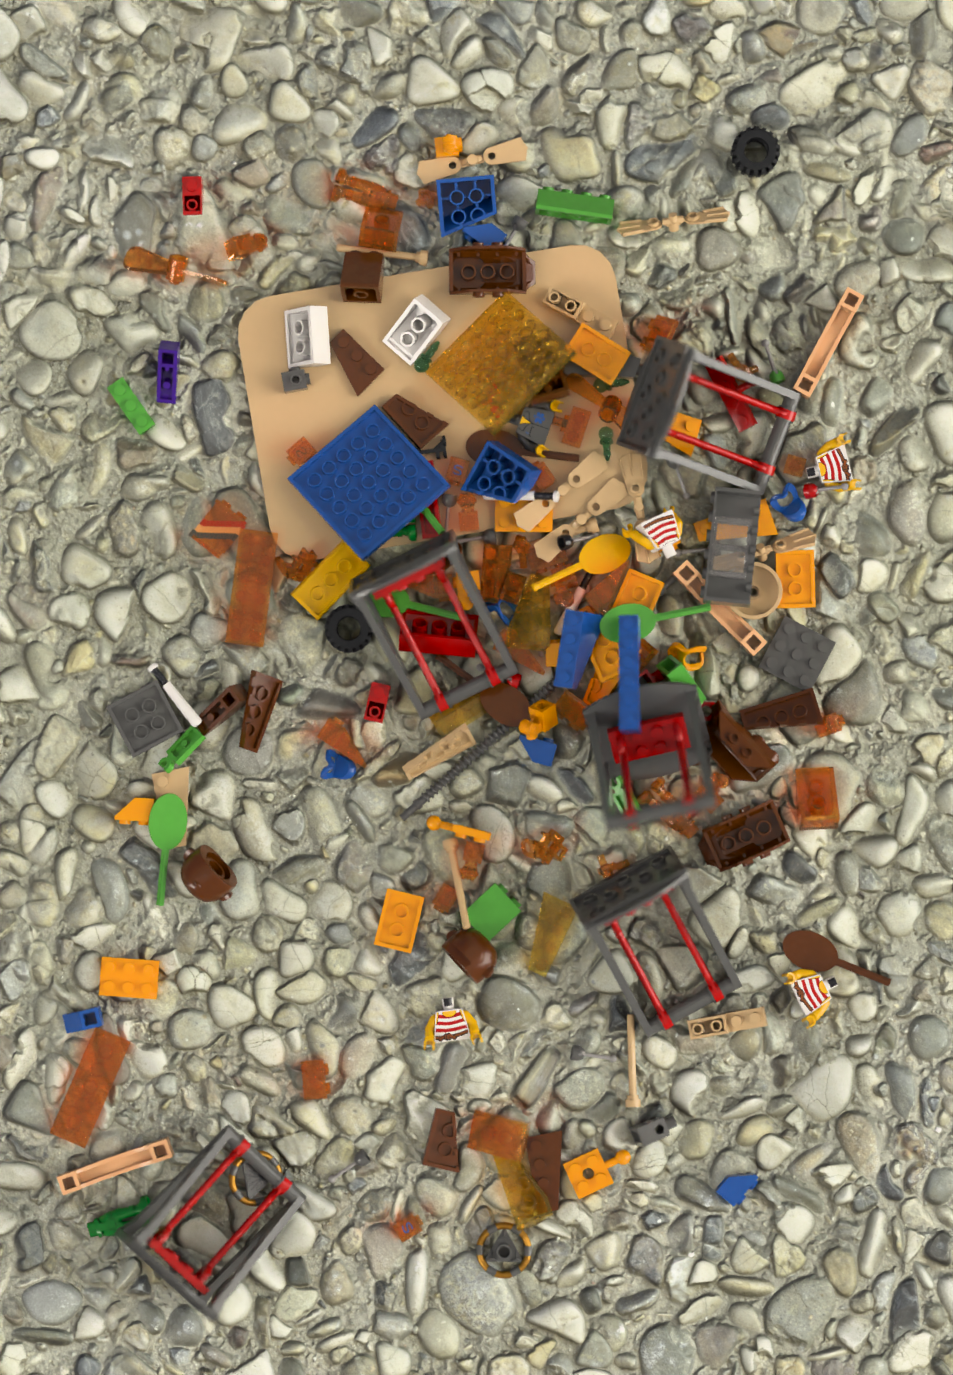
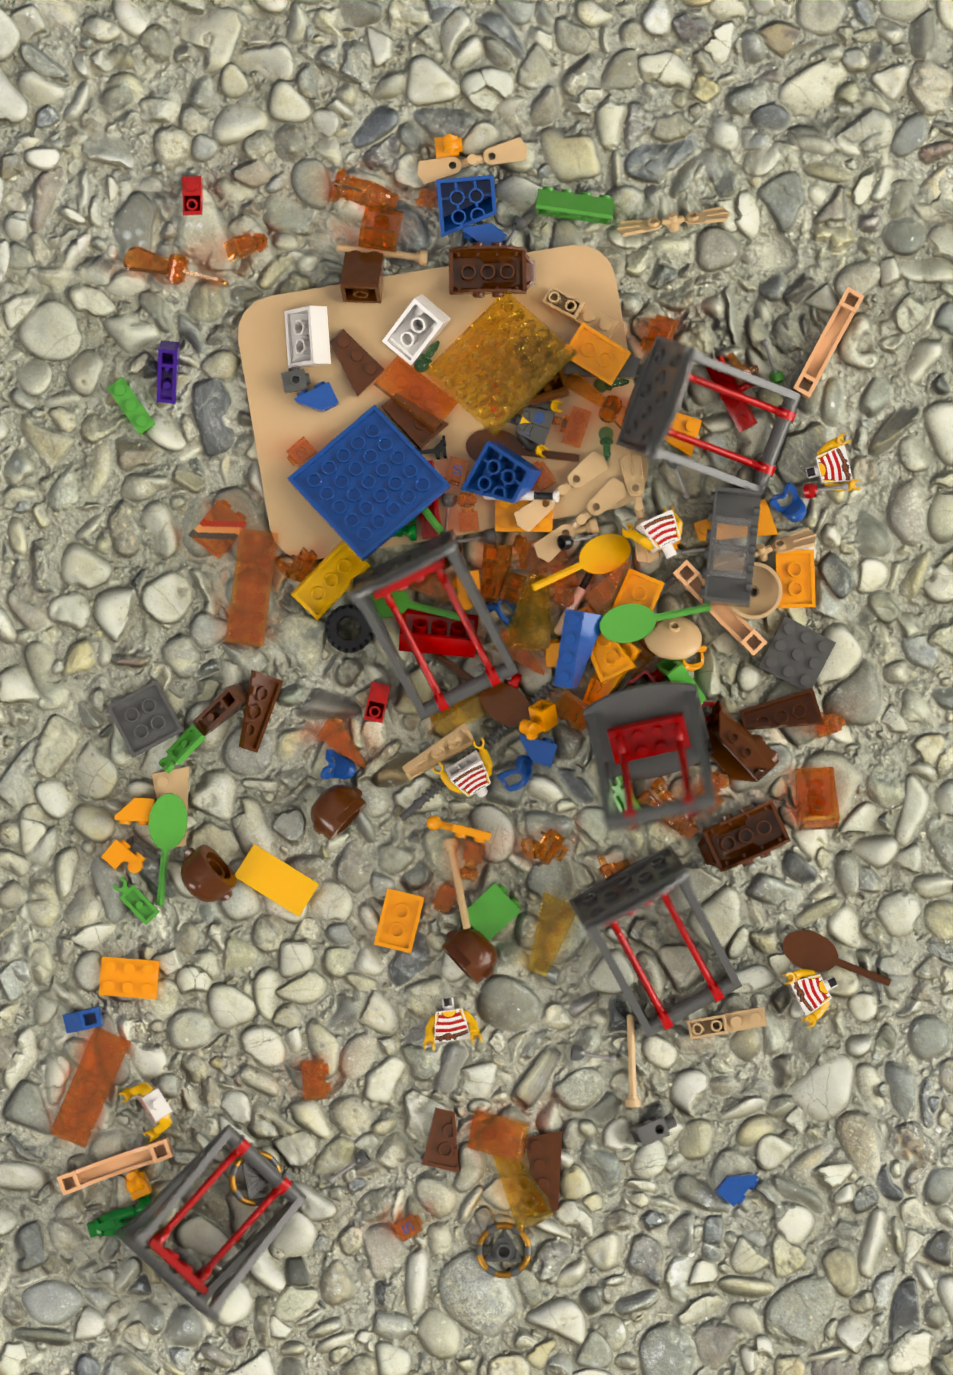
white piece [147,663,202,727] -> none
light orange plate [563,1147,631,1199] -> none
blue arch [619,615,641,734] -> none
black tyre [731,126,780,178] -> none
clear orange plate [783,454,807,478] -> none
none -> light orange brick [101,839,145,873]
none -> bright green plate [112,877,160,925]
none -> torso [119,1082,172,1143]
none -> light orange brick [124,1168,153,1200]
none -> yellow tile [235,844,319,917]
none -> blue slope [294,381,340,413]
none -> reddish brown piece [310,784,367,840]
none -> clear orange tile [374,355,458,432]
none -> torso [432,737,493,797]
none -> blue piece [497,755,533,792]
none -> tan dish [644,617,702,660]

